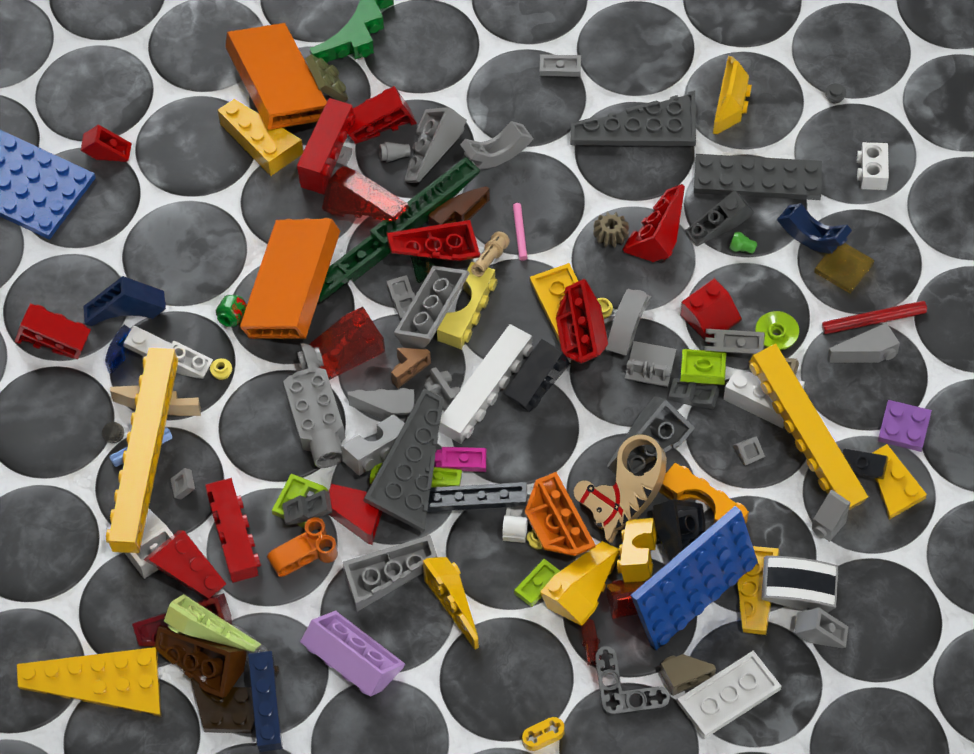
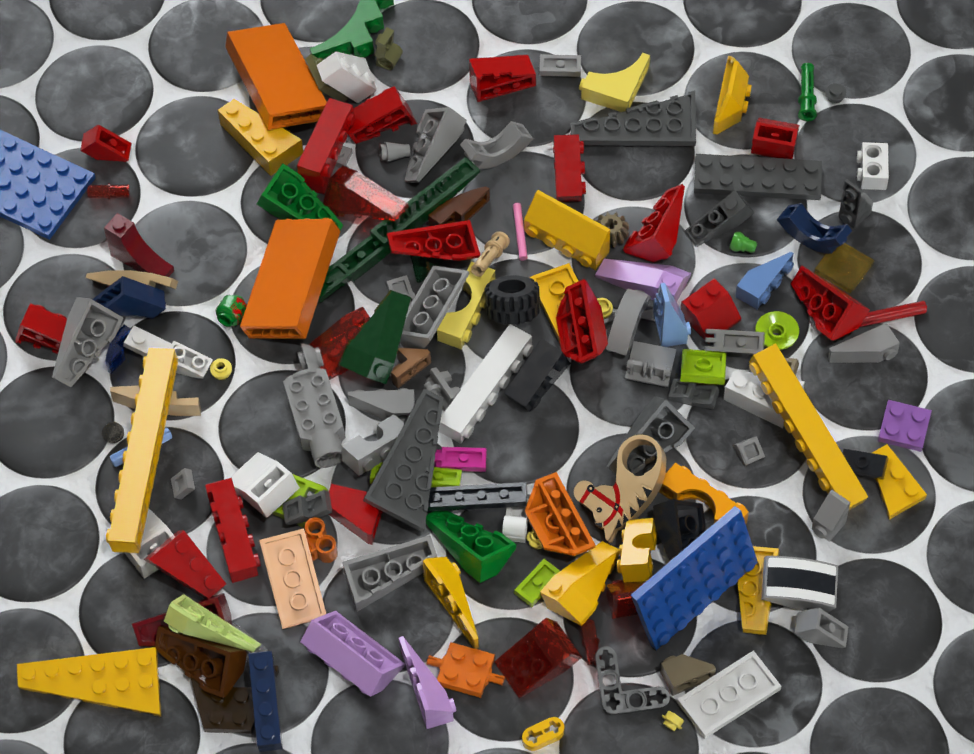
none -> light grey wedge [52,297,124,387]
none -> tan slope [86,270,178,289]
none -> clear red axle [87,183,130,200]
none -> dark red arch [104,213,174,286]
none -> white slope [230,452,300,518]
none -> green wedge [256,163,343,230]
none -> light nougat tile [259,528,326,630]
none -> white wedge [317,52,377,103]
none -> dark green wedge [339,290,411,384]
none -> olive plate [374,27,403,70]
none -> lavender wedge [399,636,456,729]
none -> green wedge [426,511,517,583]
none -> orange plate [427,642,505,698]
none -> red wedge [469,55,536,102]
none -> black tyre [485,275,540,324]
none -> clear red slope [494,618,582,698]
none -> yellow slope [524,190,610,271]
none -> red wedge [553,134,586,202]
none -> light yellow arch [579,53,650,112]
none -> lavender wedge [595,259,691,302]
none -> light blue wedge [653,283,691,347]
none -> light yellow plate [662,711,684,732]
none -> medium blue slope [735,252,794,309]
none -> red slope [751,118,800,159]
none -> red wedge [791,265,870,341]
none -> green pin [798,63,817,121]
none -> dark grey slope [838,179,873,229]

